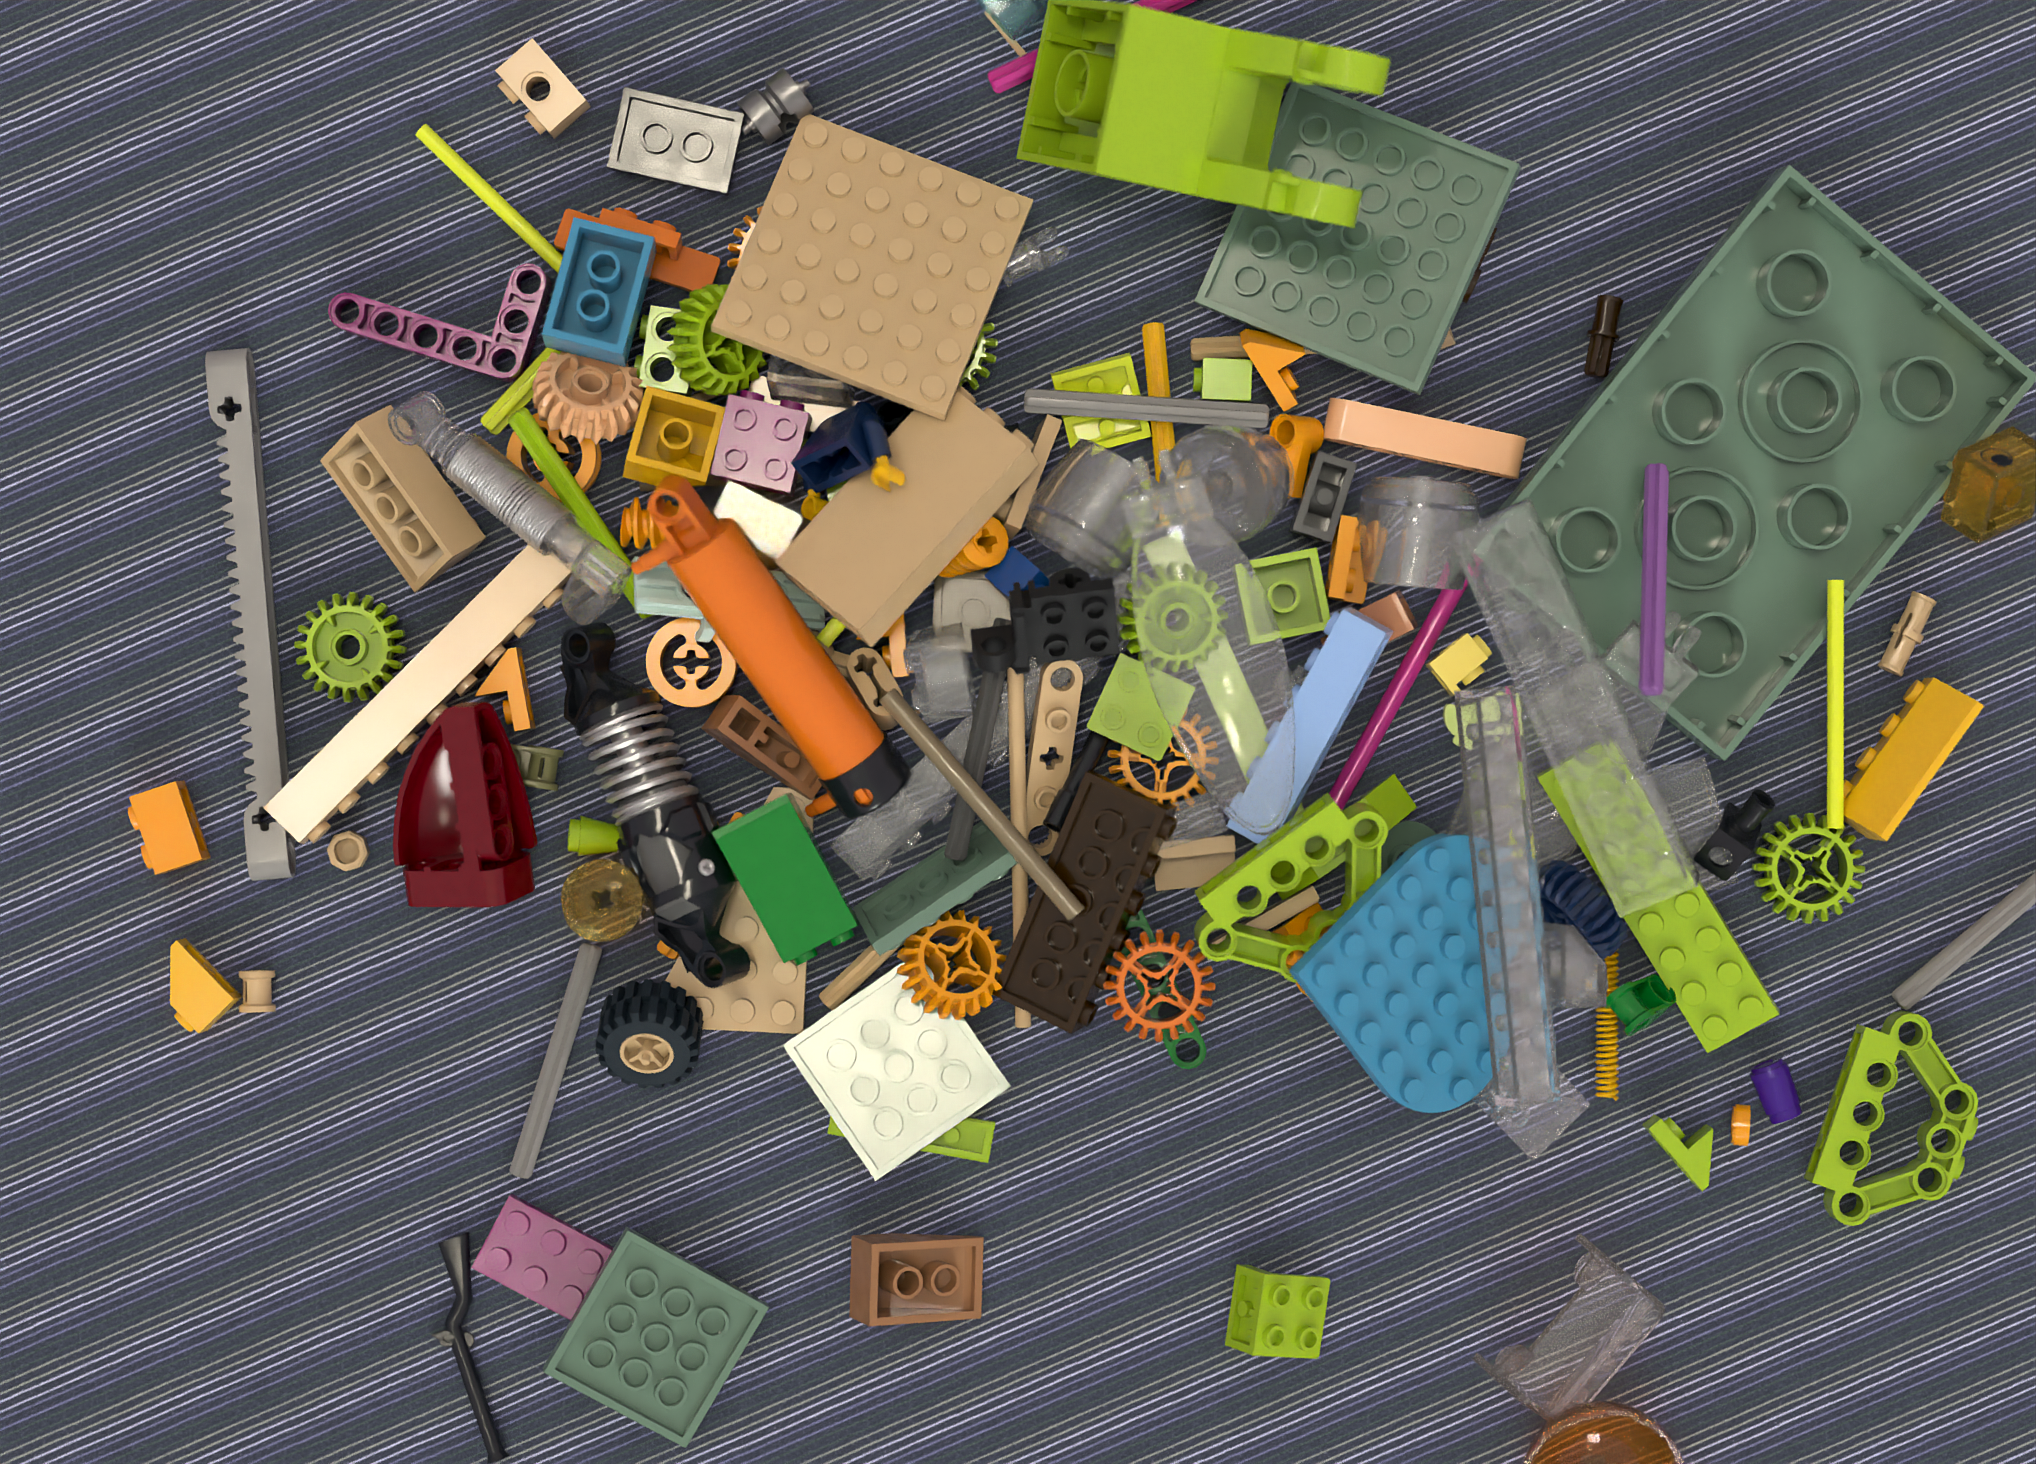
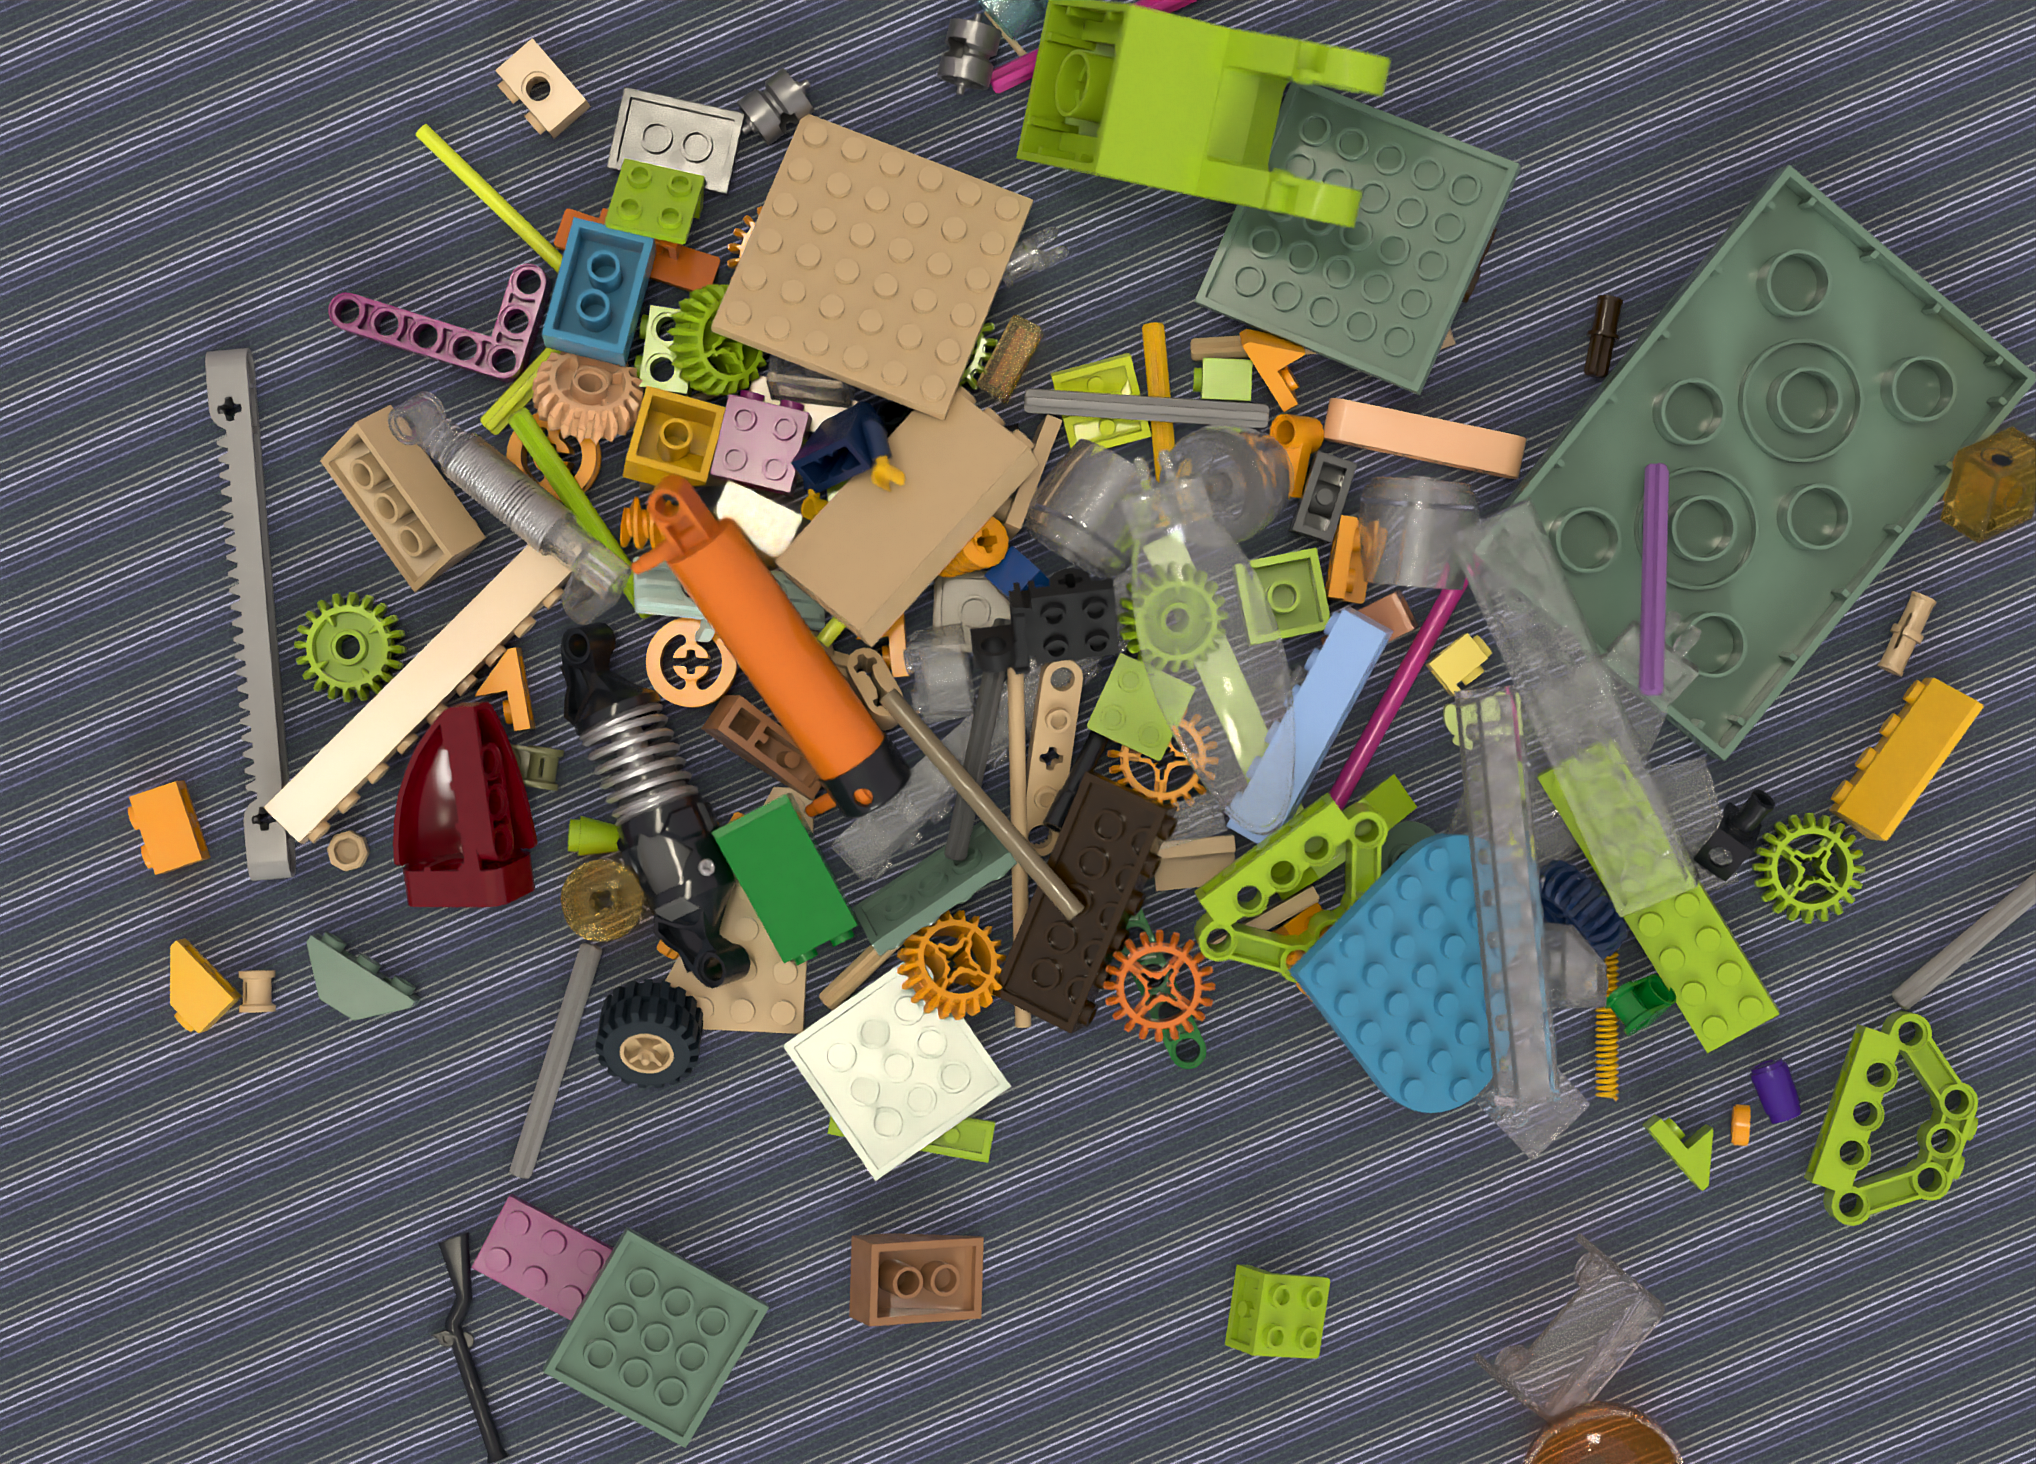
neon yellow piece [1827,580,1844,829] -> none
none -> sand green slope [306,932,421,1021]
none -> lime bracket [605,158,705,244]
none -> flat silver wheel [937,13,1002,95]
none -> clear yellow slope [977,314,1044,404]

